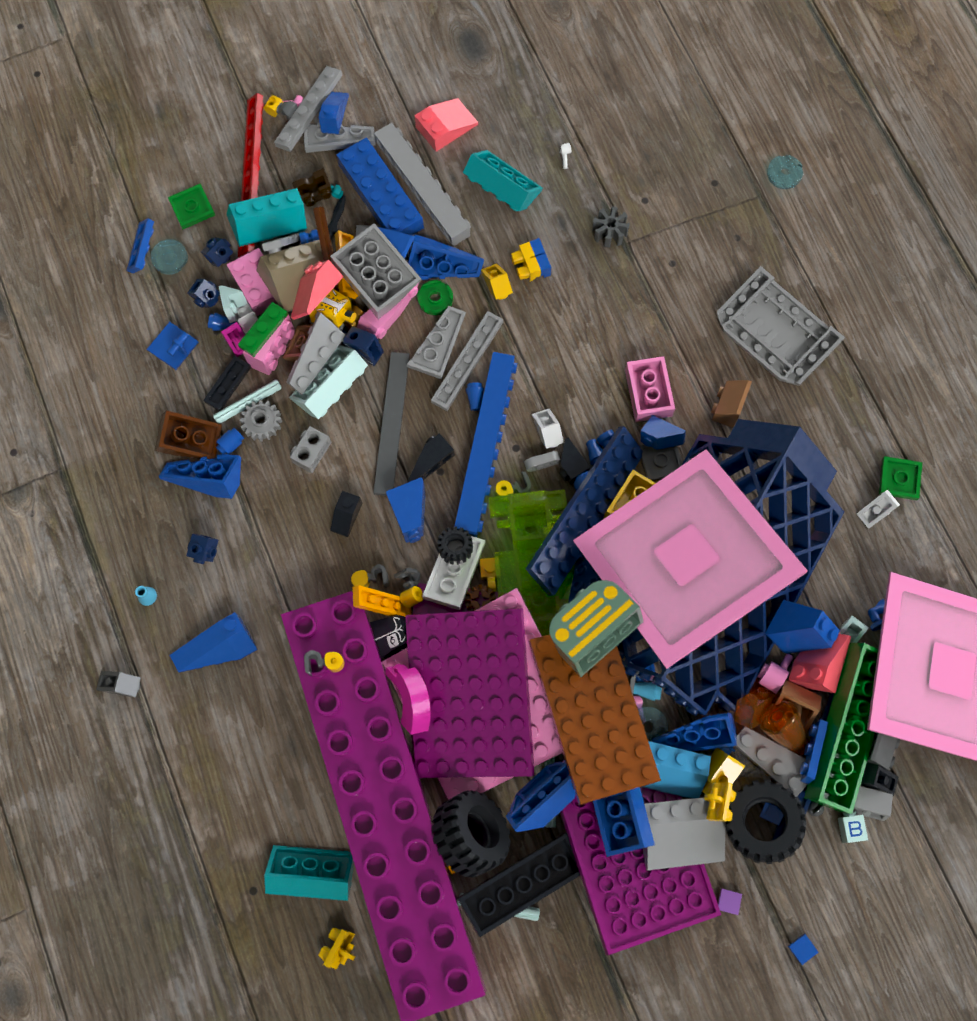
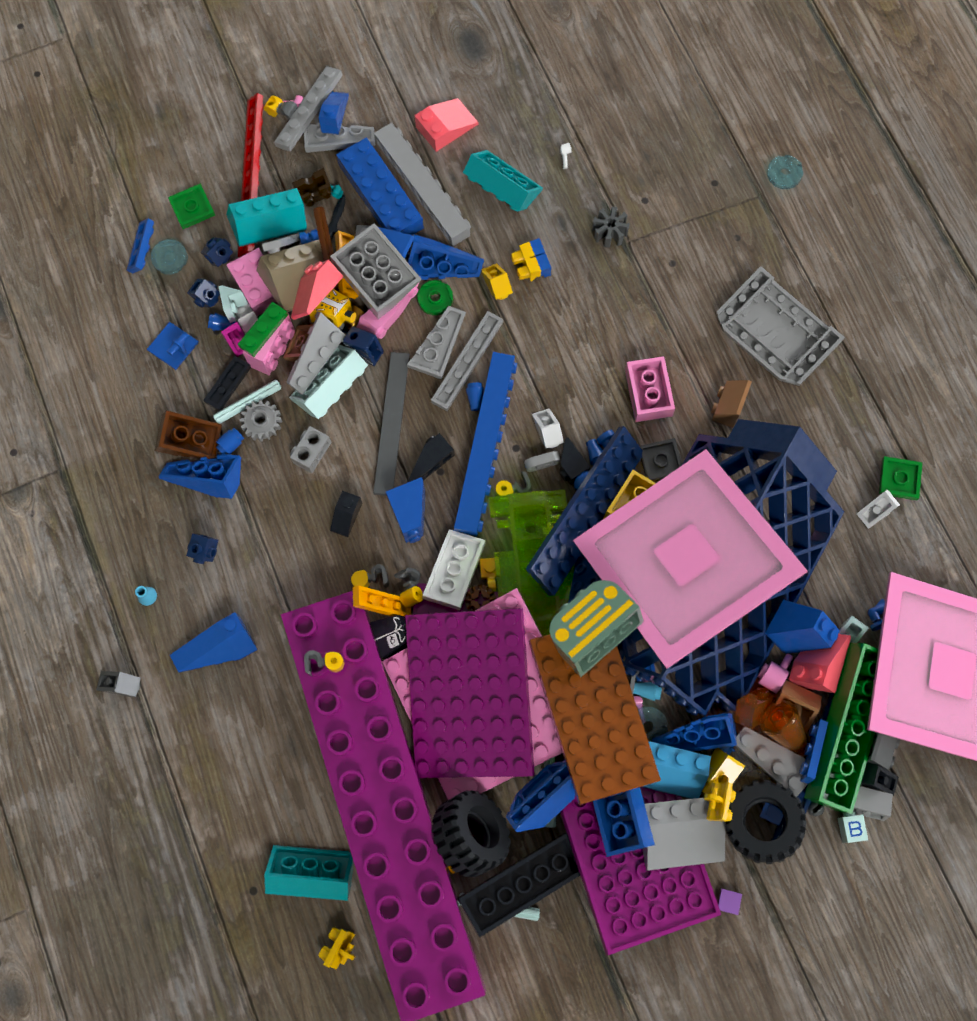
dark pink arch [385,664,431,735] -> none
black tyre [437,527,473,565] -> none
blue slope [640,415,686,450] -> none
blue tile [788,934,819,965] -> none

